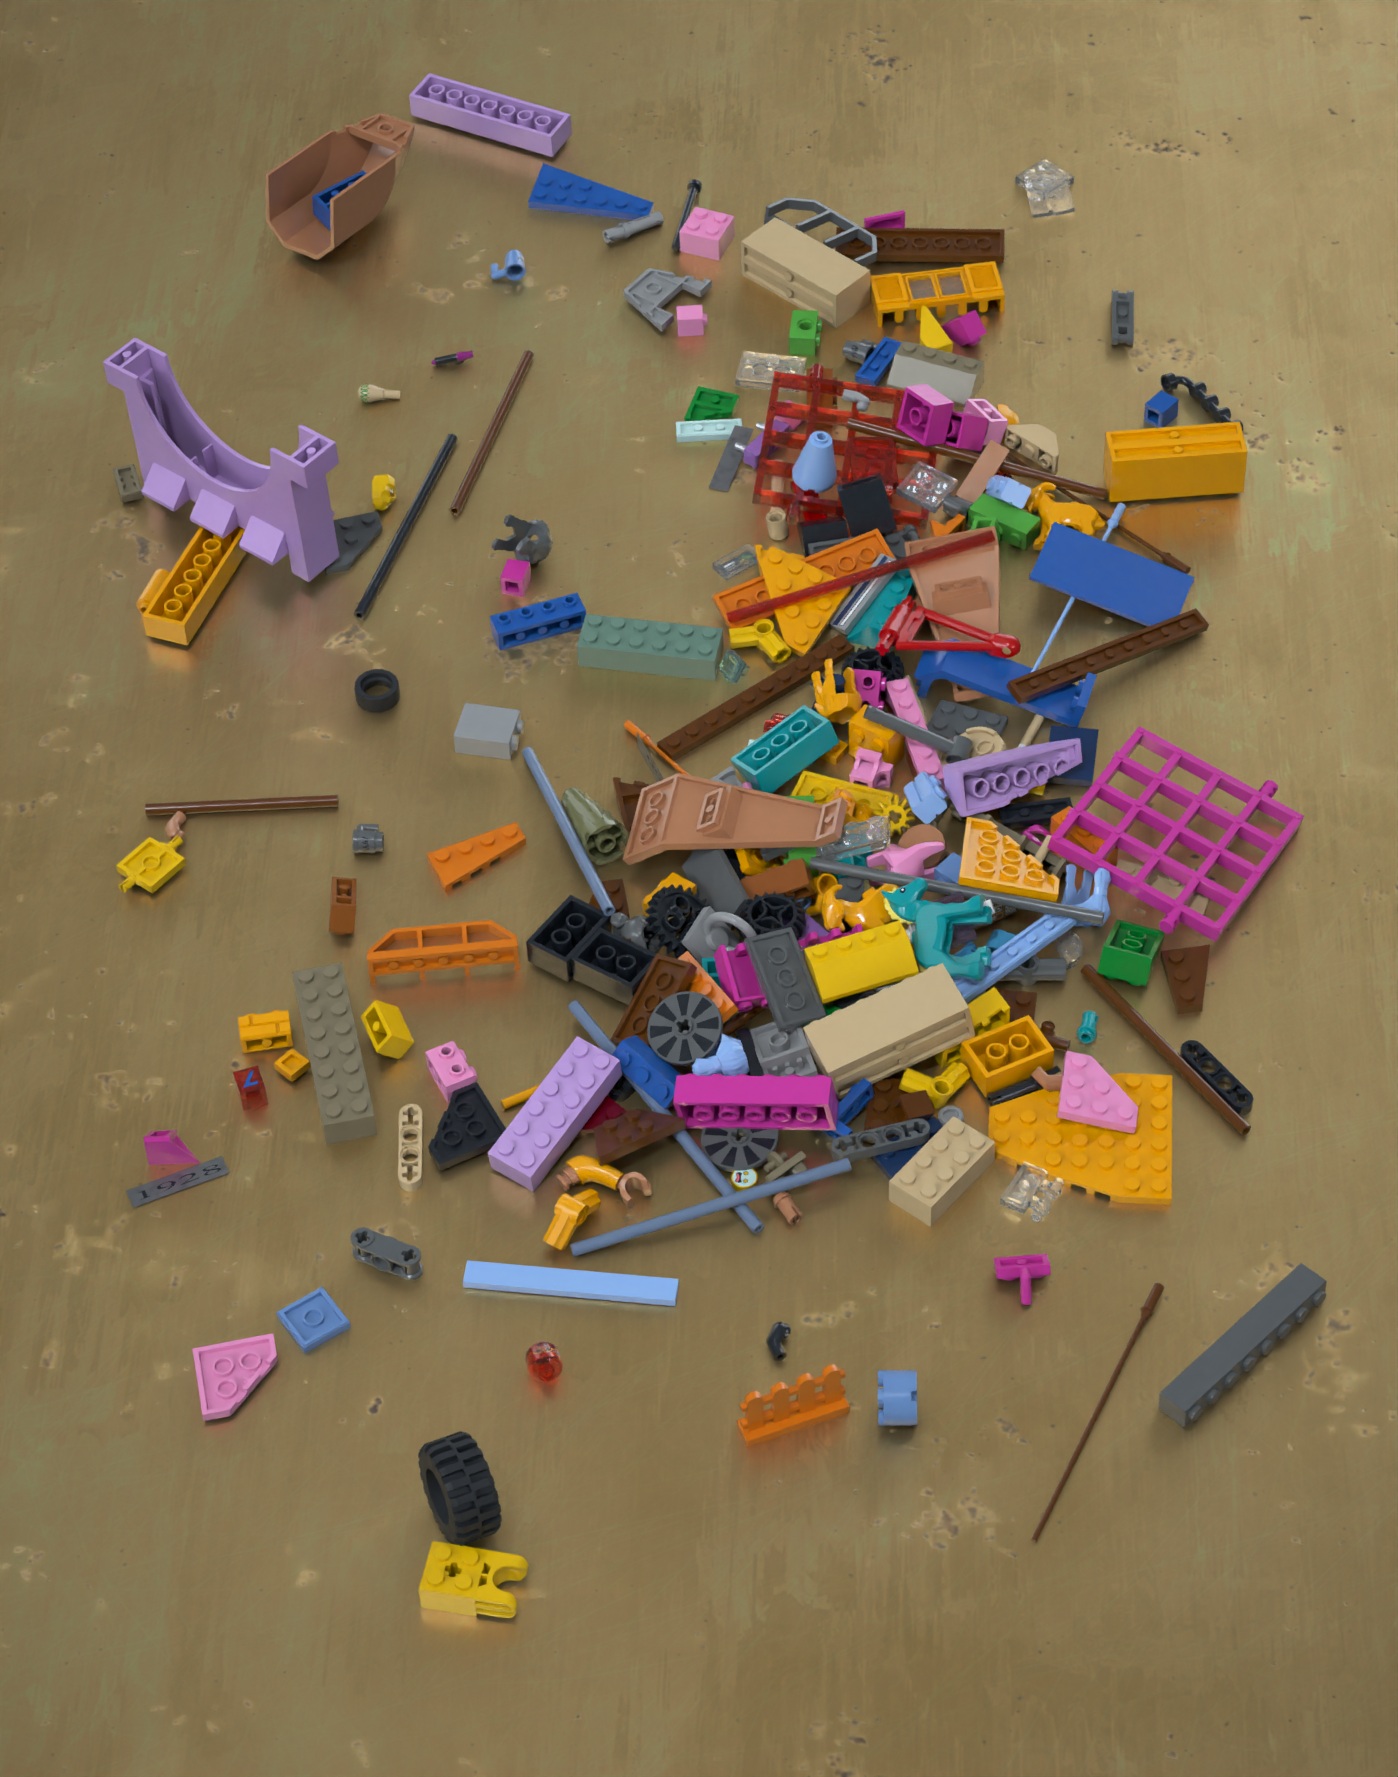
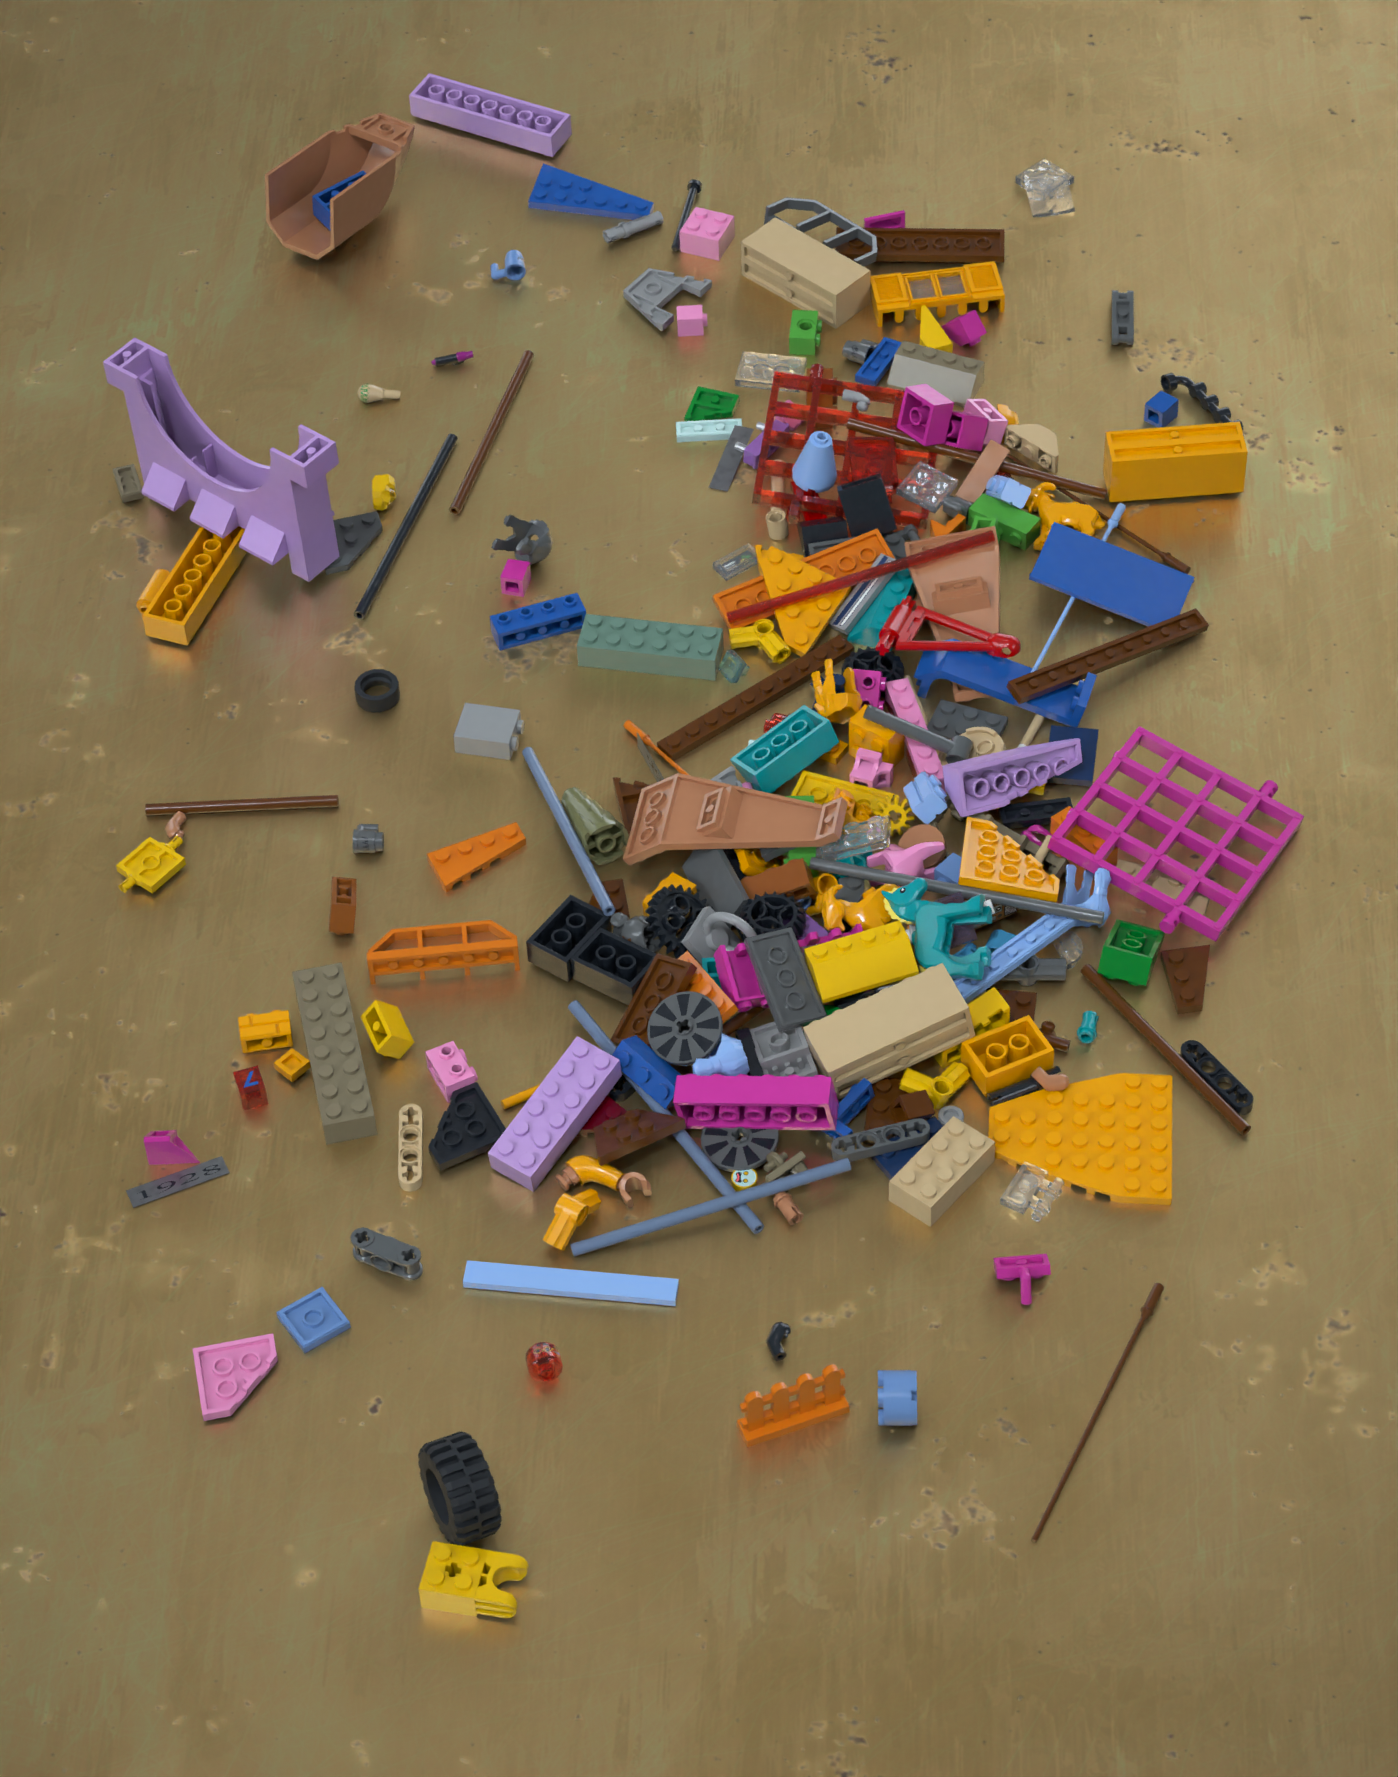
bright pink plate [1057,1051,1138,1134] -> none
dark grey brick [1158,1263,1327,1427] -> none

